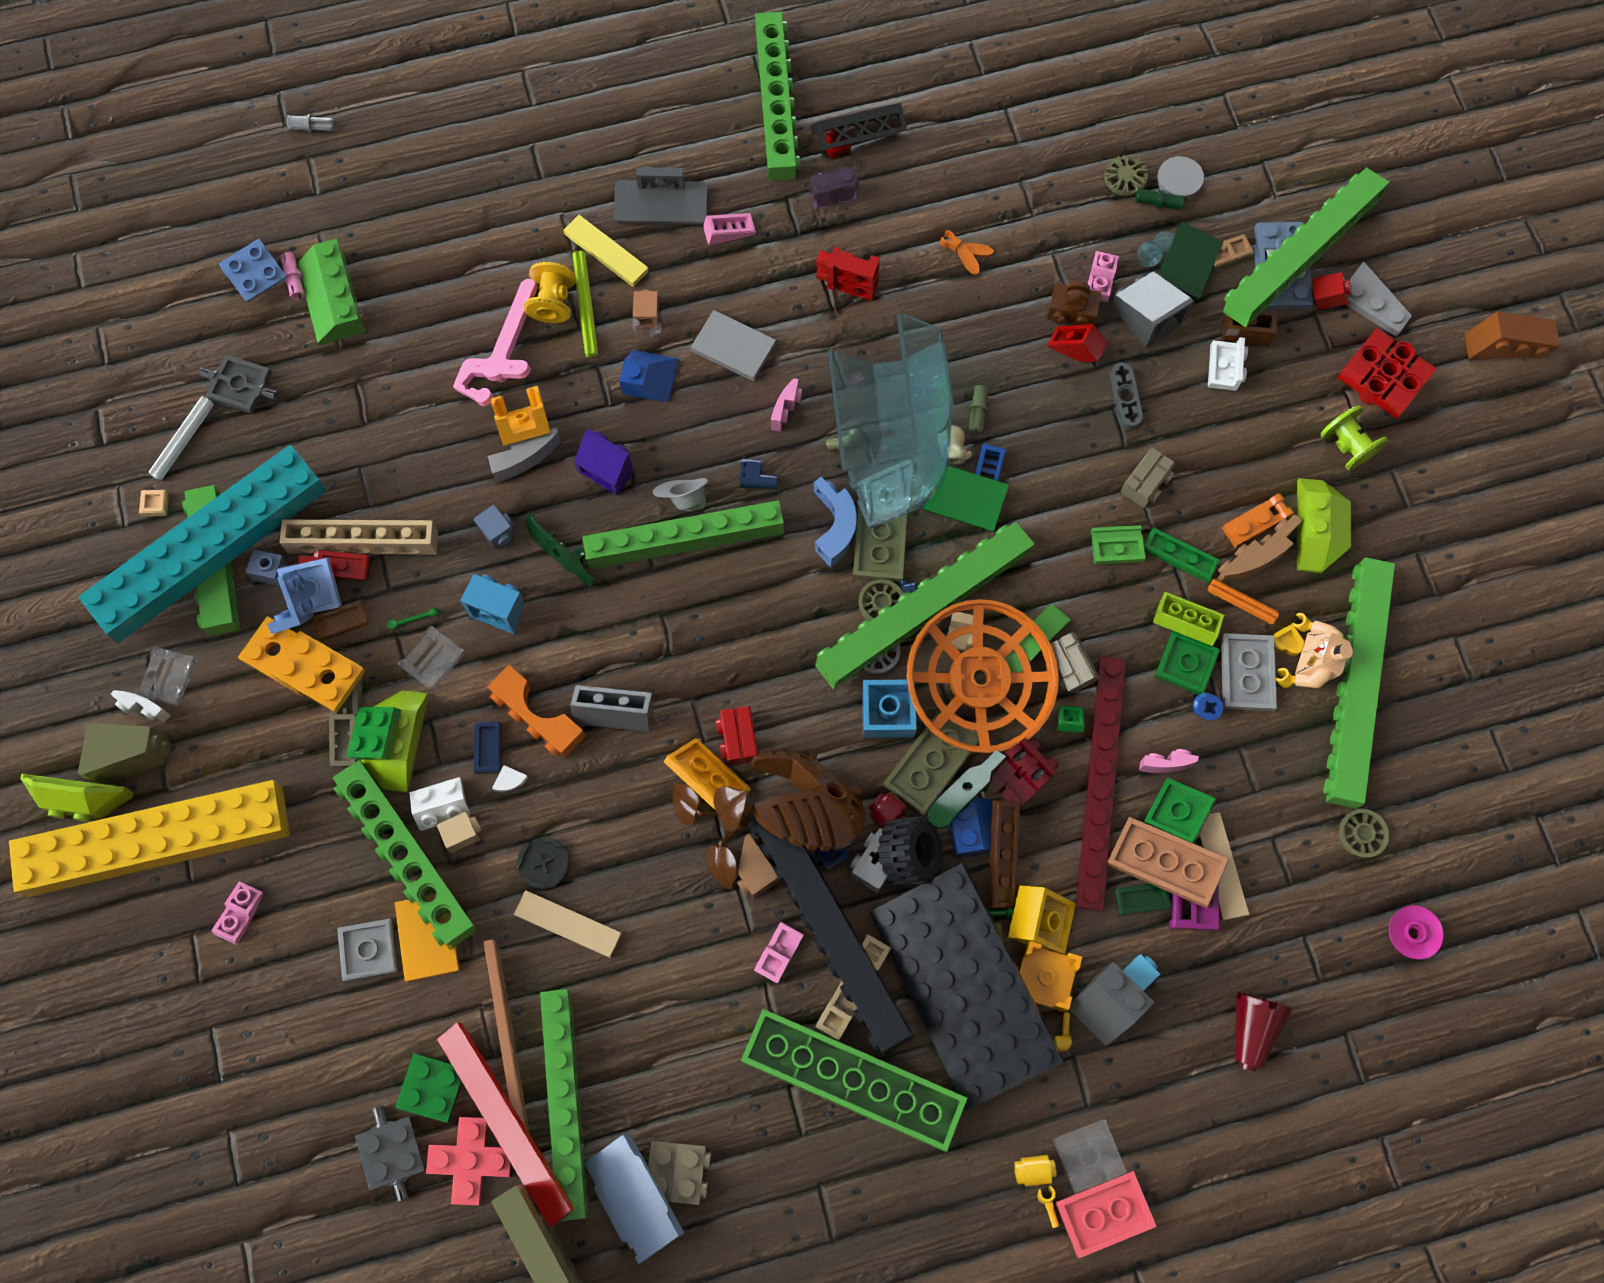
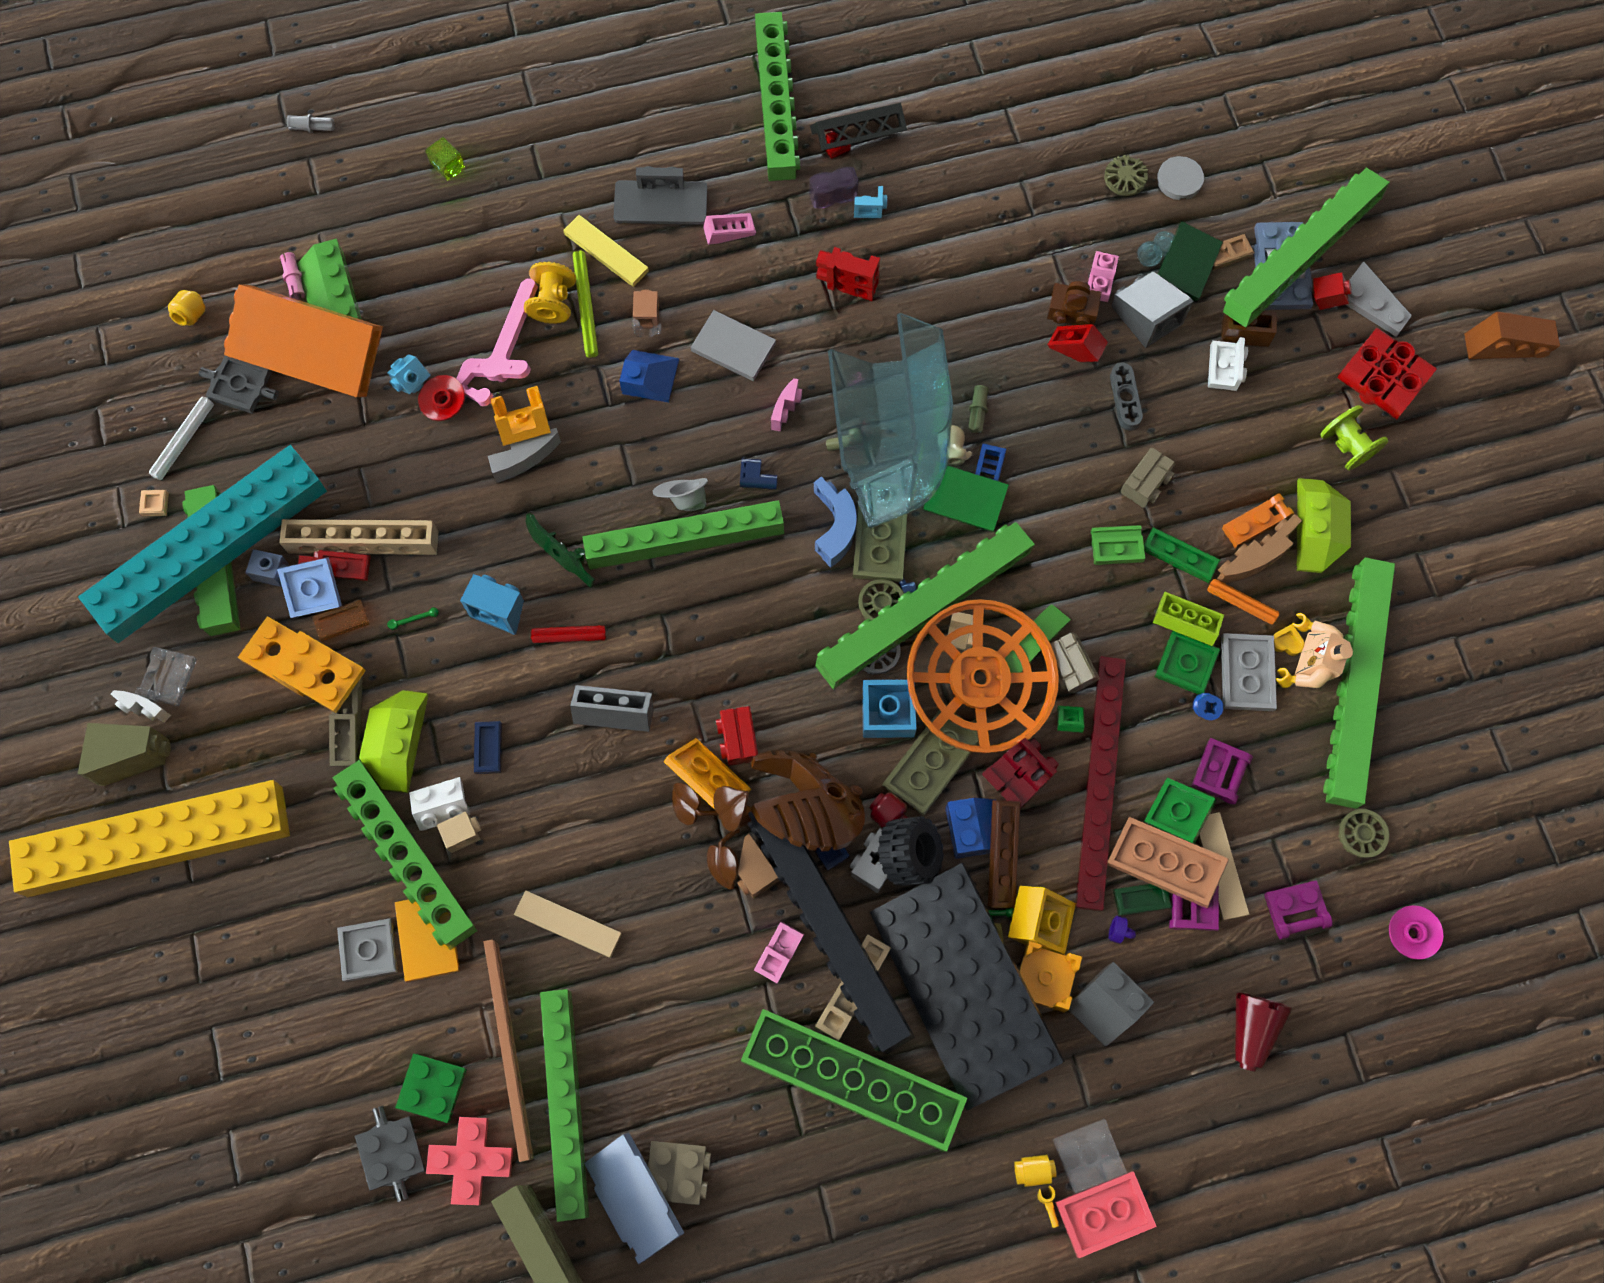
lime wedge [20,774,134,822] -> none
bright pink slope [211,881,263,945] -> none
medium blue bracket [218,239,286,302] -> none
medium blue bracket [267,569,315,634] -> none
green plate [347,707,401,760] -> none
clear plate [397,626,465,692] -> none
tile [437,1022,575,1228] -> none
sand blue brick [474,505,515,550] -> none
orange arch [487,665,586,759] -> none
white tile [492,765,528,792] -> none
pearl dark grey tile [517,837,570,890] -> none
dark purple slope [574,429,634,496] -> none
piece [928,750,1007,829] -> none
orange piece [940,230,994,275] -> none
yellow hand [1054,1012,1072,1051] -> none
medium azure brick [1122,954,1160,991] -> none
dark green pin [1135,188,1184,211] -> none
bright pink slope [1139,749,1199,773] -> none
none -> yellow head [168,290,205,326]
none -> orange brick [224,284,383,397]
none -> medium azure brick [387,354,431,394]
none -> red dish [418,375,465,421]
none -> clear neon green brick [425,137,465,181]
none -> red axle [531,625,606,643]
none -> medium azure bracket [854,186,887,218]
none -> dark purple tile [1109,916,1136,944]
none -> magenta plate [1192,738,1253,804]
none -> magenta plate [1264,880,1333,939]

